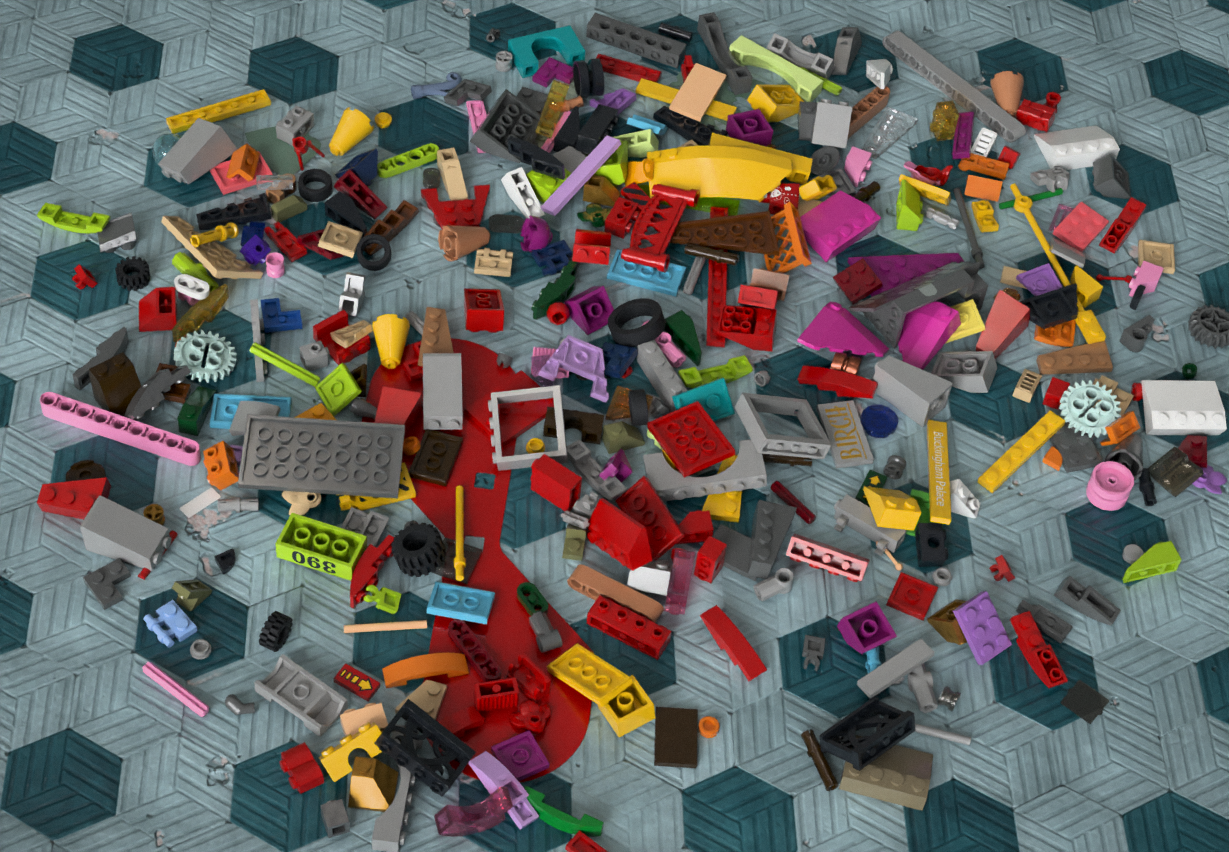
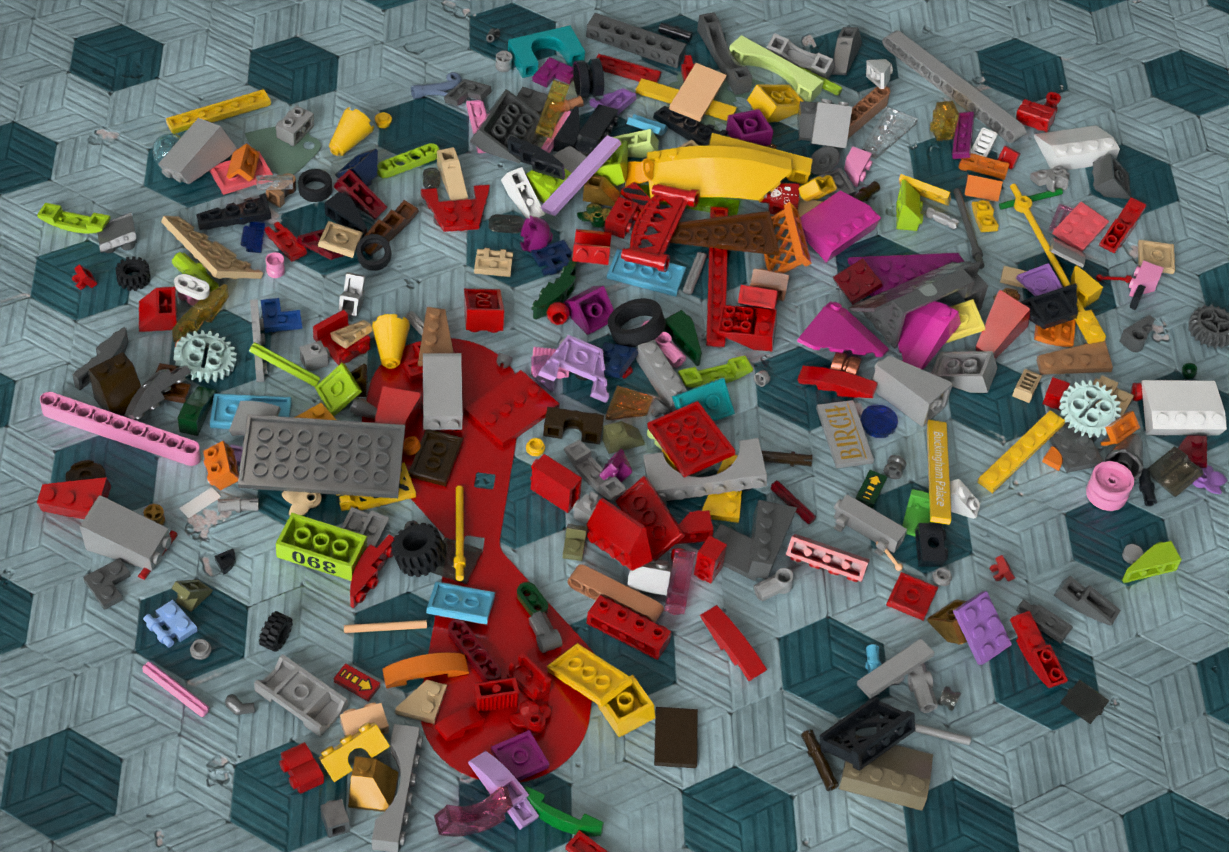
yellow pin [190,222,239,247] -> none
dark purple brick [240,234,271,267] -> none
olive piece [271,195,307,223] -> none
red plant [292,136,325,171] -> none
lime plate [364,585,401,614] -> none
black fence [374,699,476,796] -> none
nougat cone [438,225,490,262] -> none
light grey window [488,385,568,471] -> none
light grey axle [561,510,590,529] -> none
black tyre [628,389,648,426] -> none
dark brown pin [684,243,739,266] -> none
orange tile [698,716,720,738] -> none
light grey window [735,393,832,459] -> none
dark grey plate [802,635,825,671] -> none
magenta slope [837,601,897,654] -> none
yellow slope [863,486,922,531] -> none
red hair [903,161,953,186] -> none
nougat cone [990,71,1024,117] -> none

